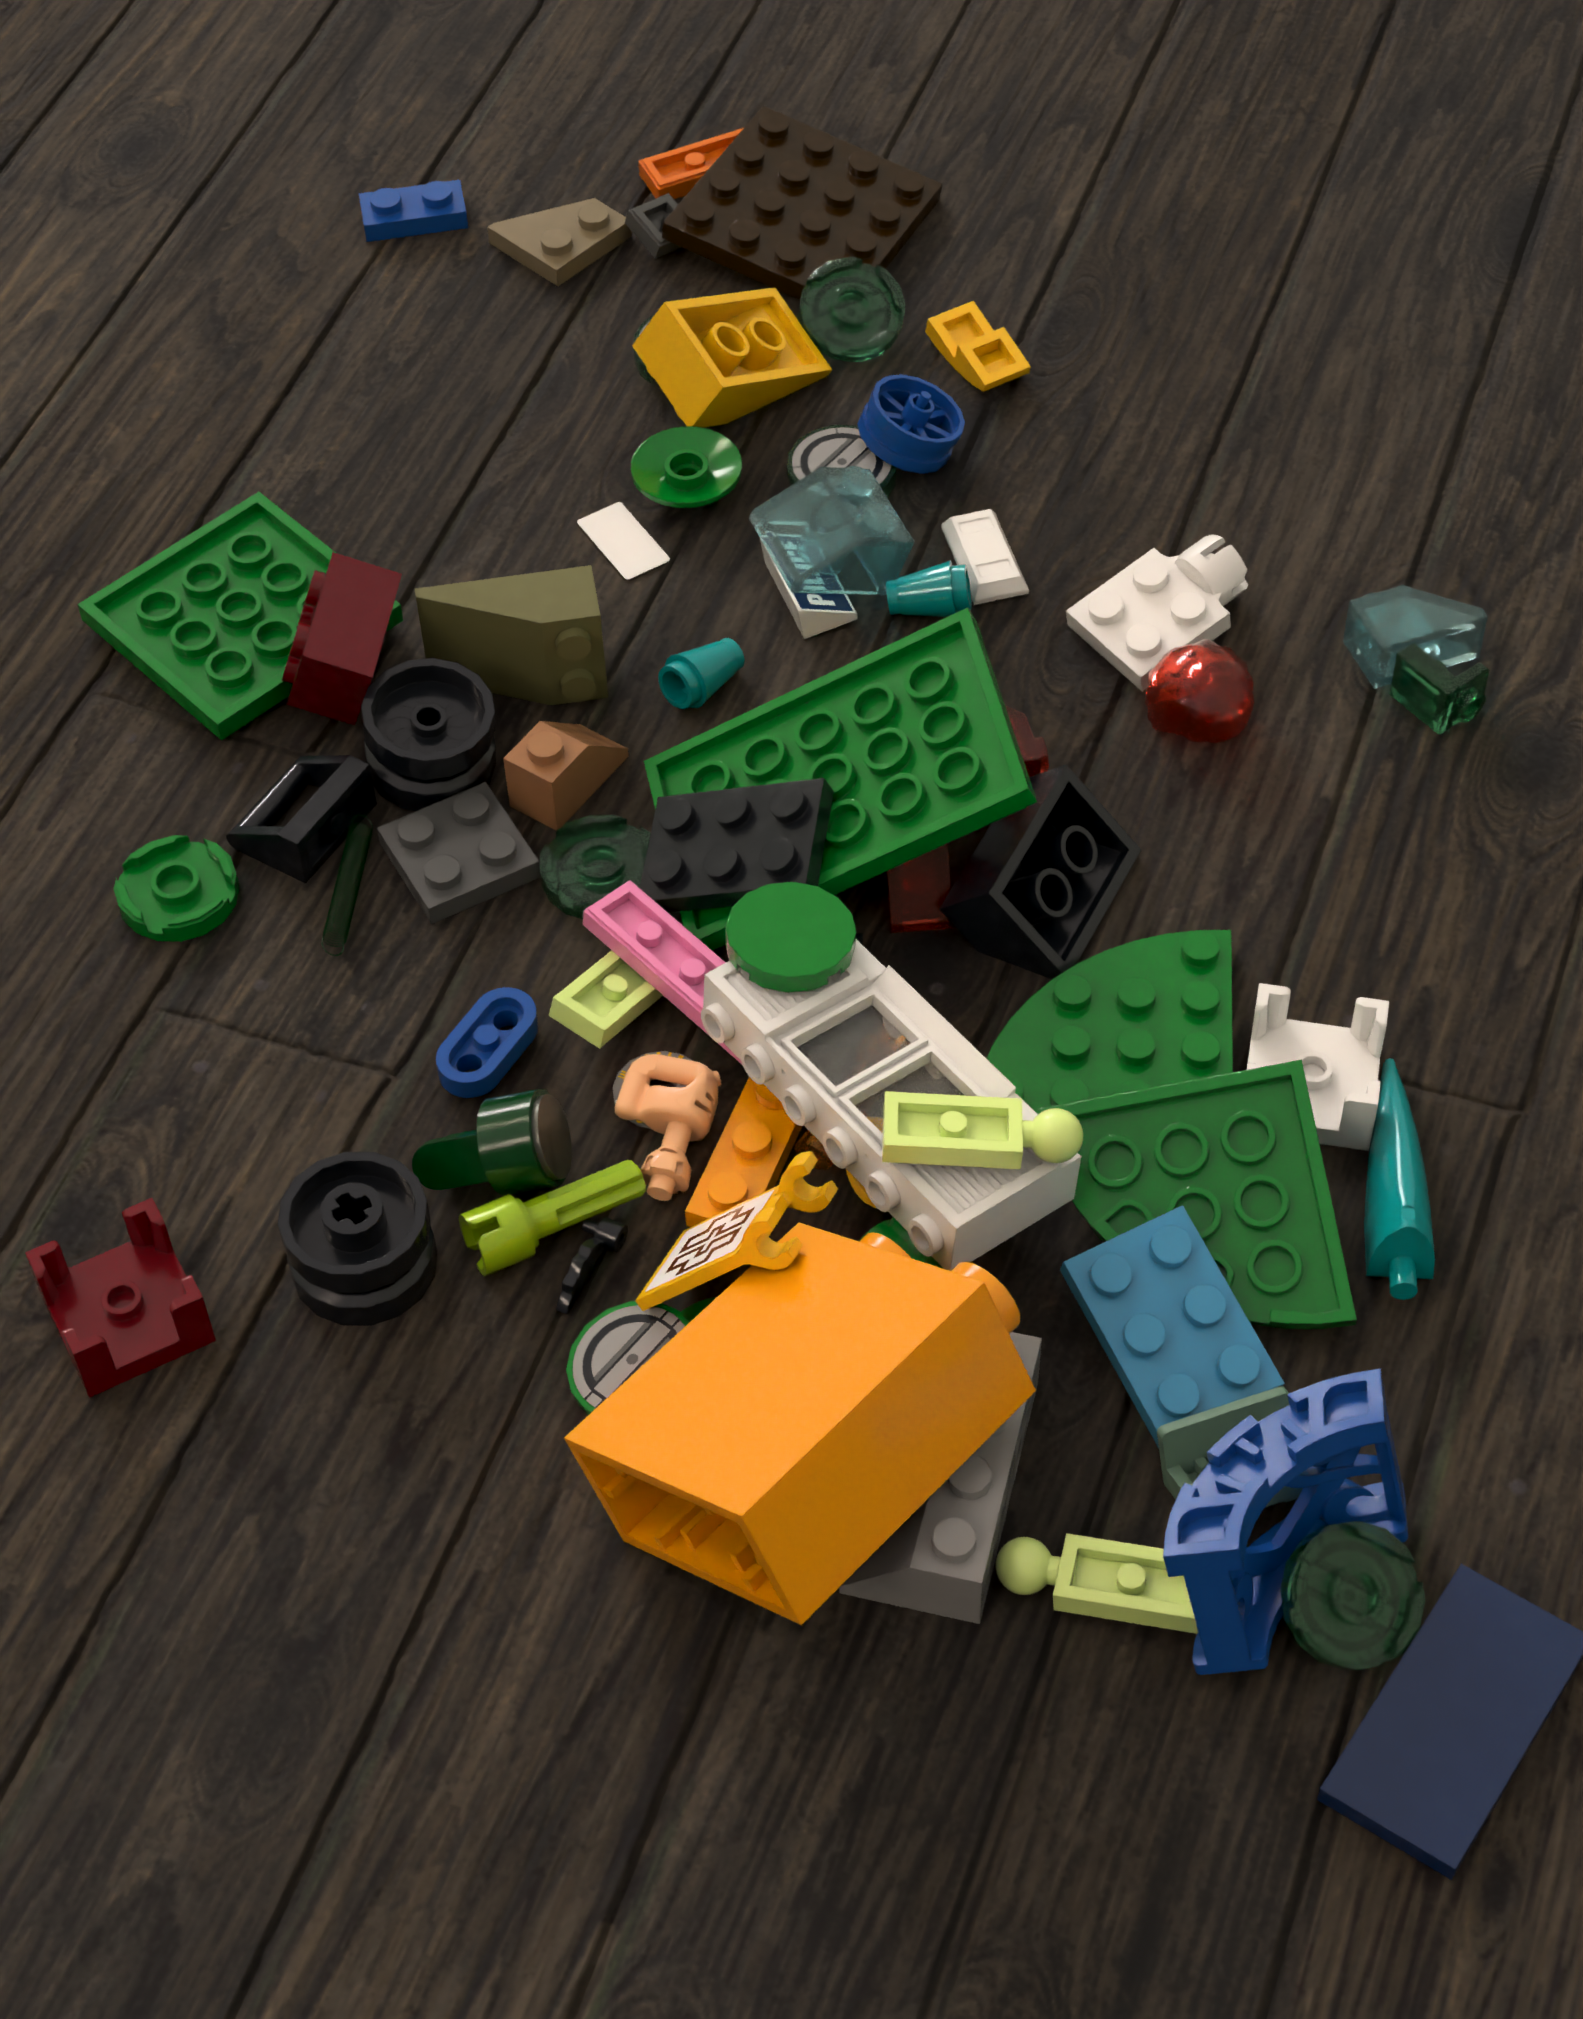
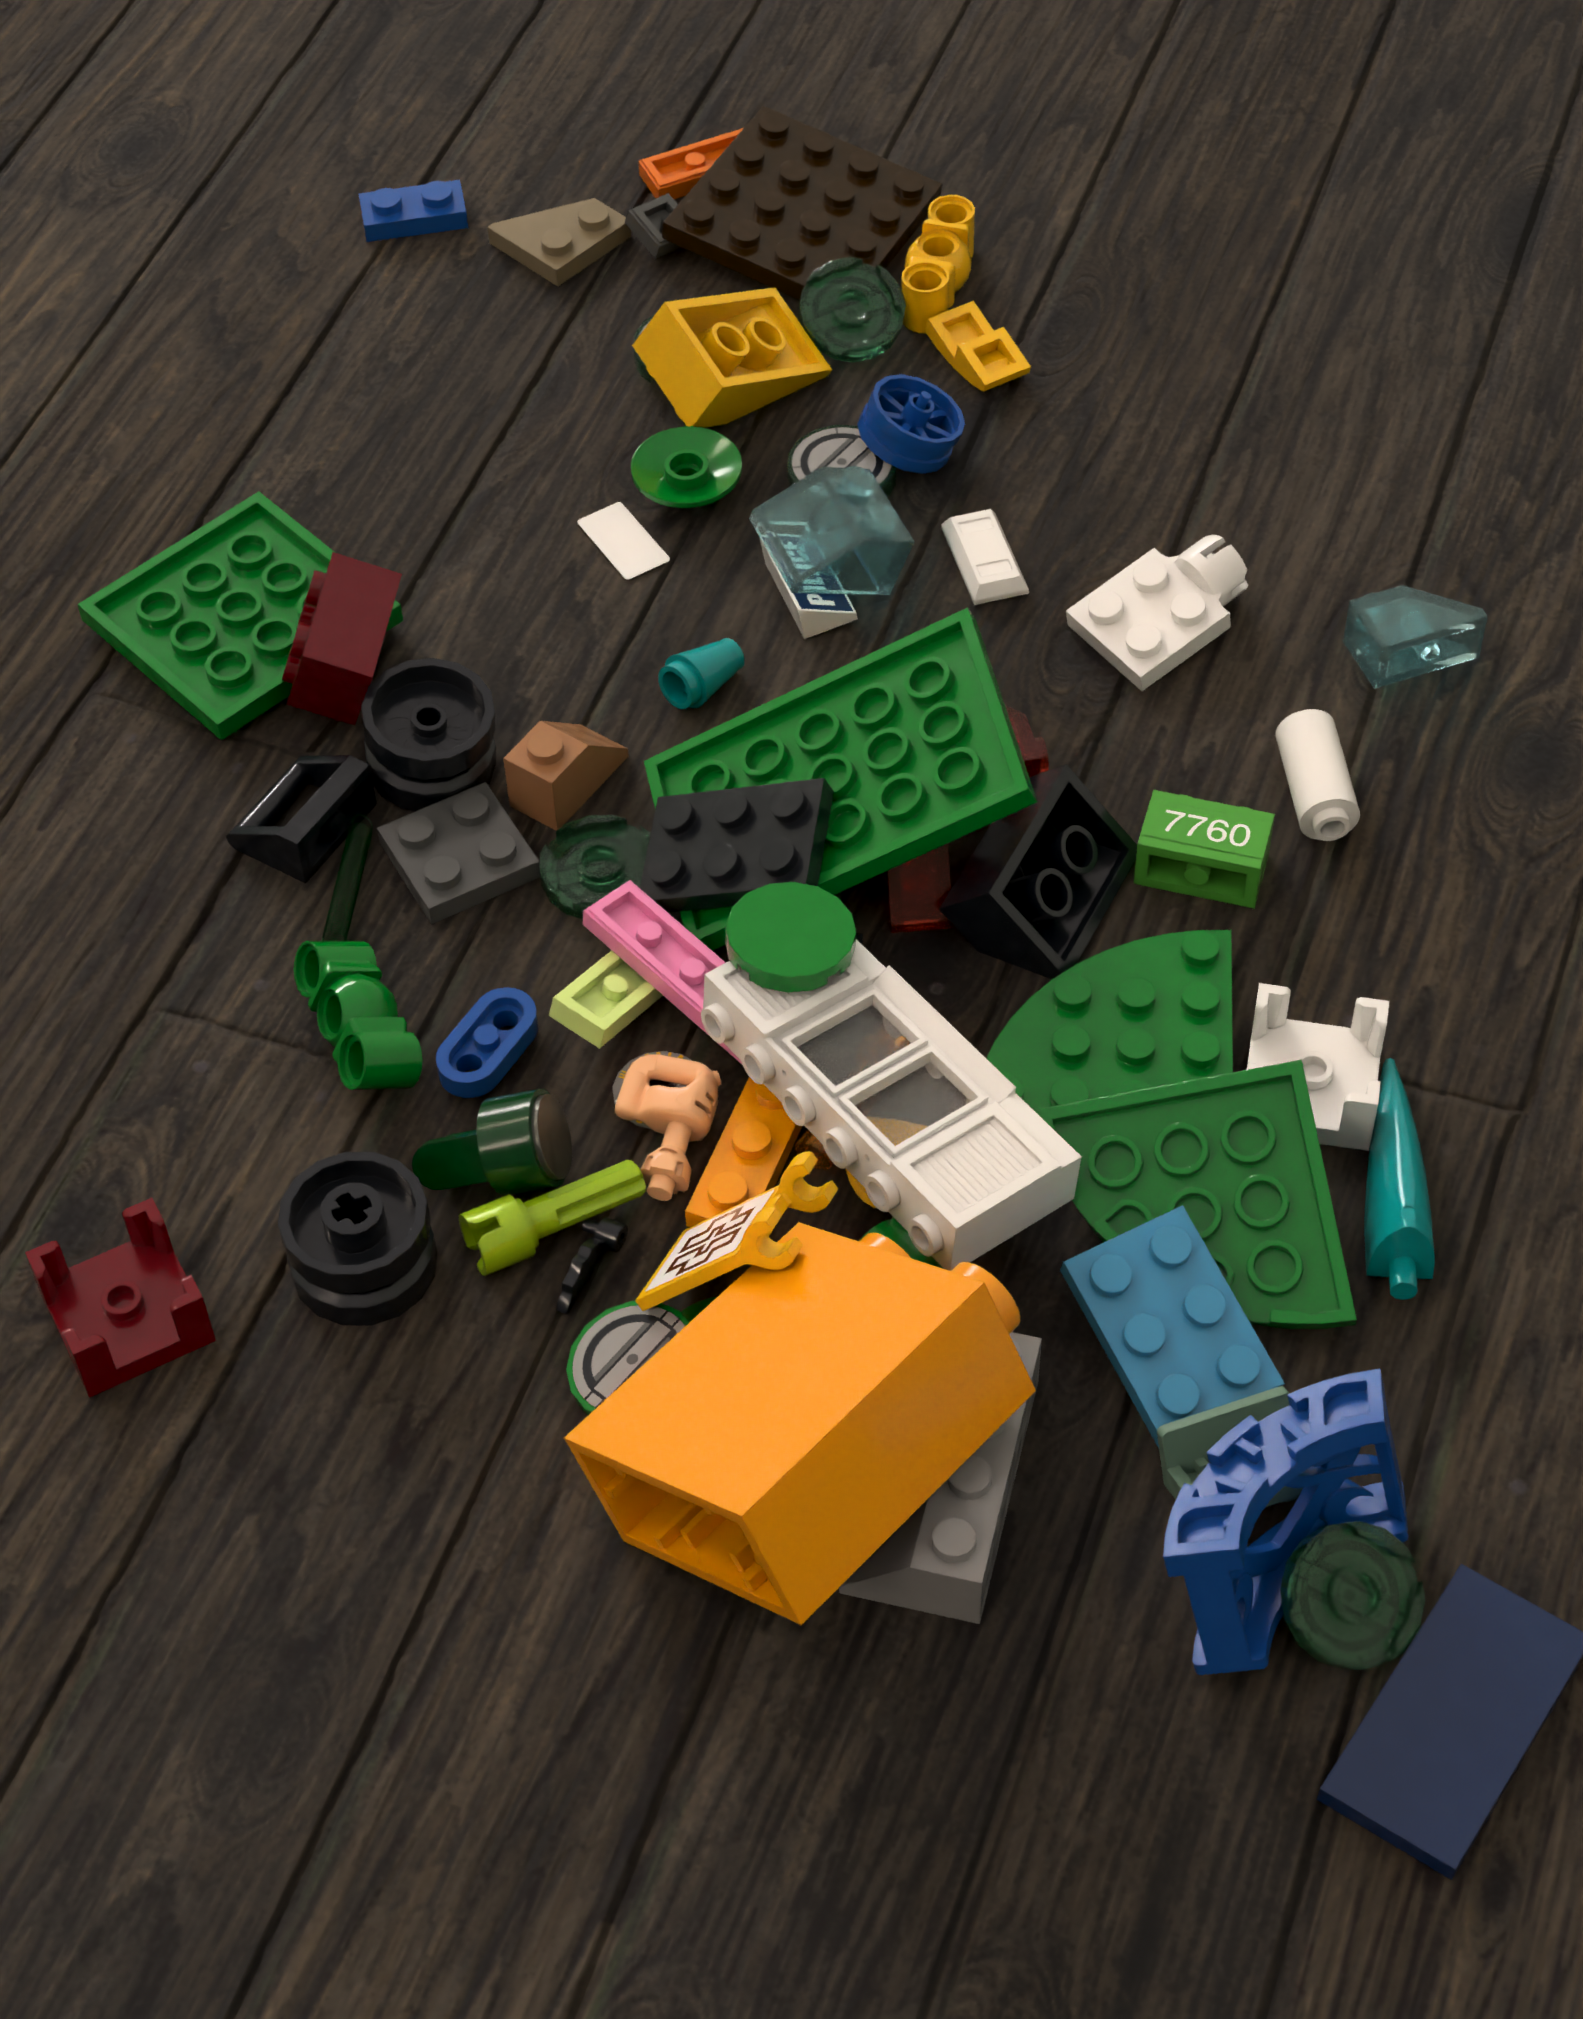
green tile [114,835,240,942] -> none
olive slope [415,565,608,705] -> none
yellowish green plate [882,1091,1083,1169] -> none
teal cone [886,560,972,617] -> none
yellowish green plate [996,1533,1198,1634] -> none
clear red hair [1145,639,1255,743] -> none
clear green bracket [1390,643,1490,735] -> none
none -> green piece [294,941,423,1090]
none -> yellow piece [901,195,975,333]
none -> bright green brick [1134,790,1275,909]
none -> white brick [1275,709,1360,841]

